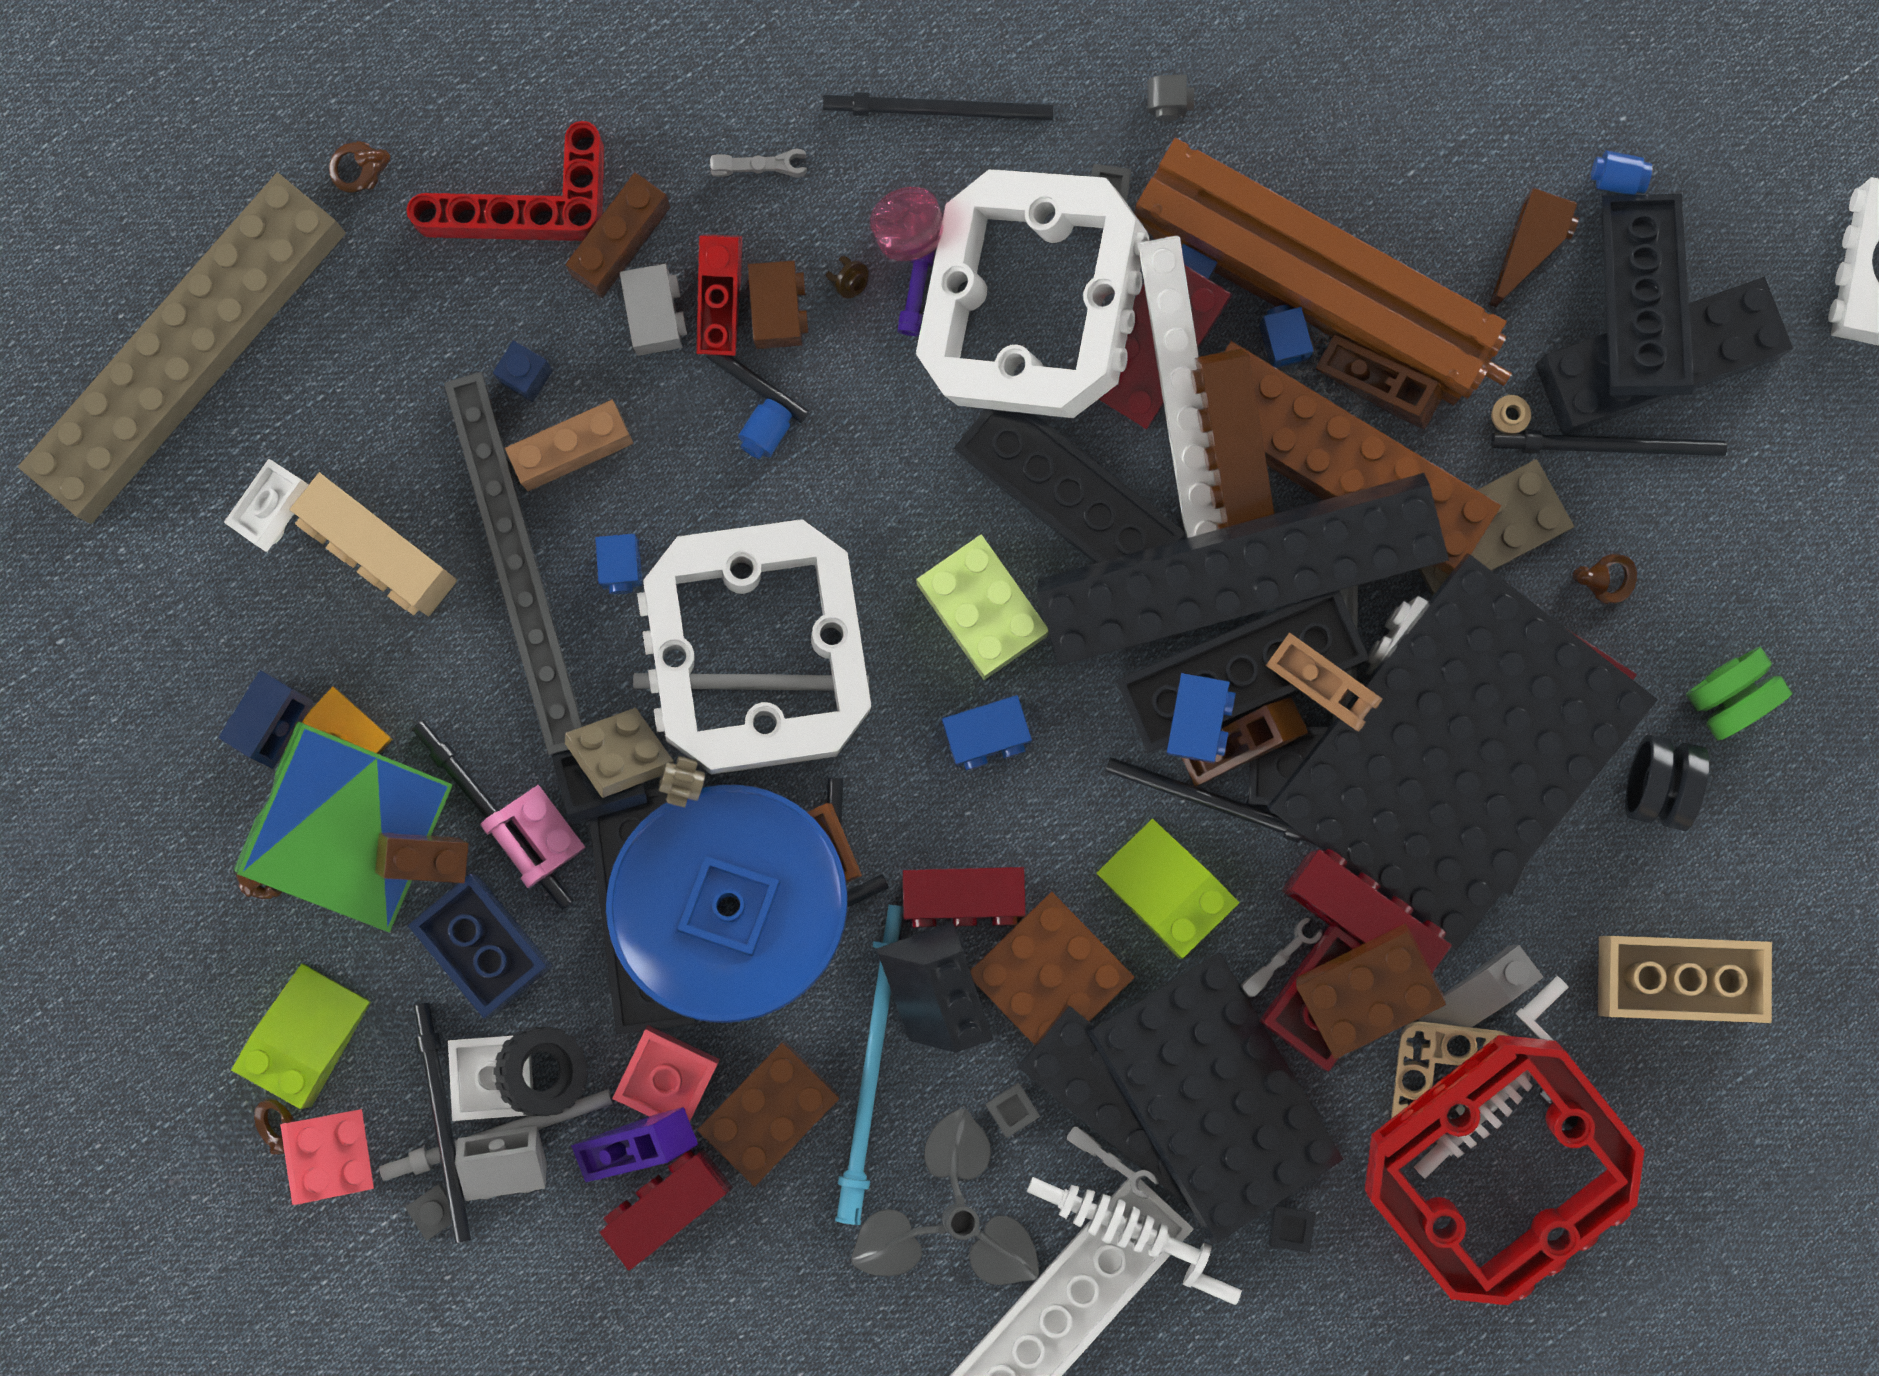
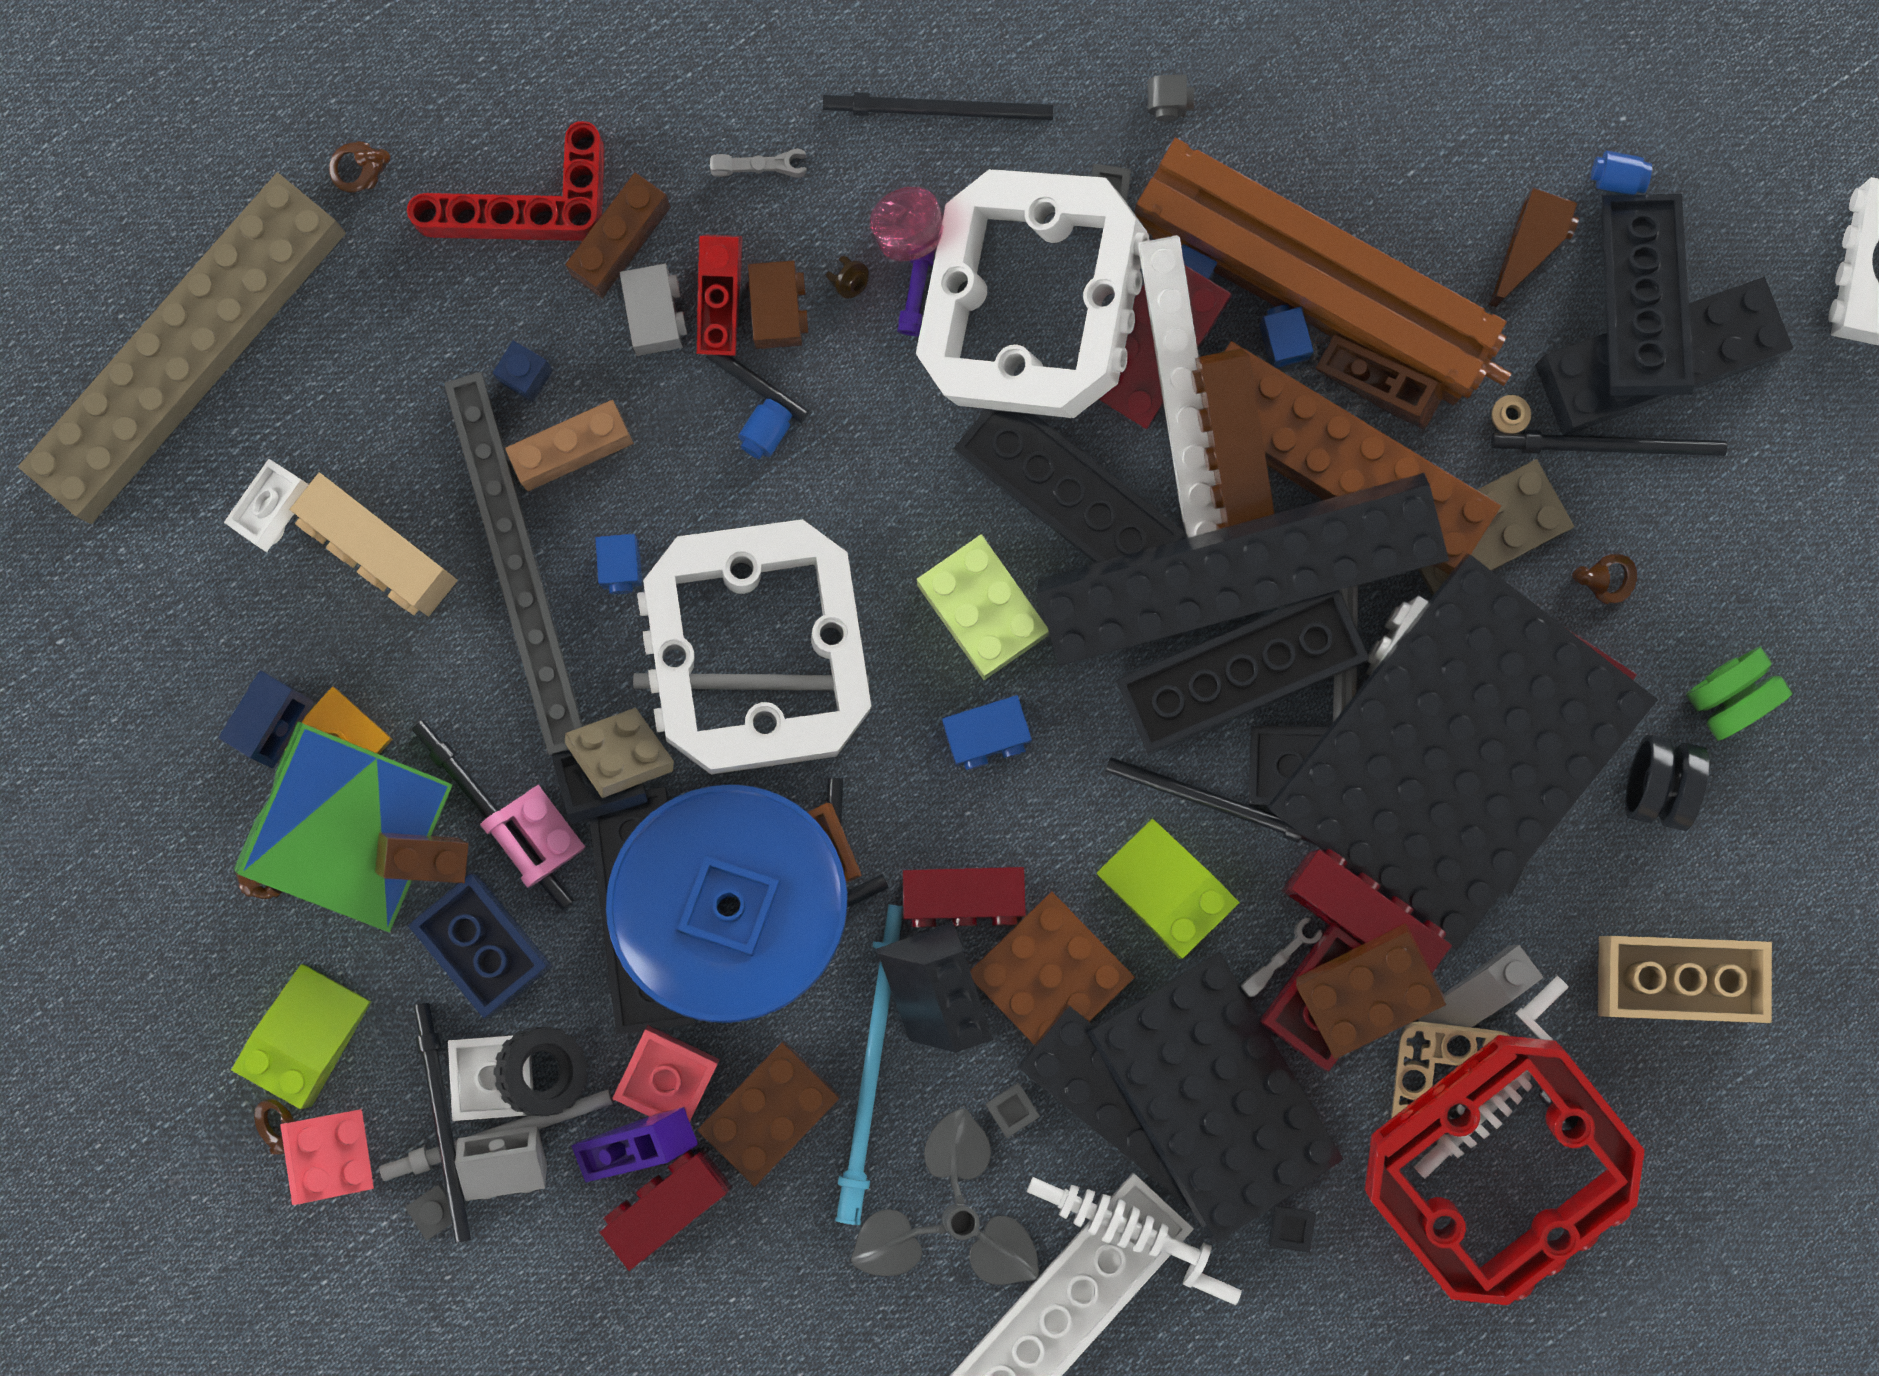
dark tan gear [658,756,705,808] -> none
light grey piece [1067,1127,1159,1199] -> none
blue brick [1167,673,1236,763] -> none
reddish brown slope [1181,697,1308,787] -> none
medium nougat plate [1266,633,1383,732] -> none

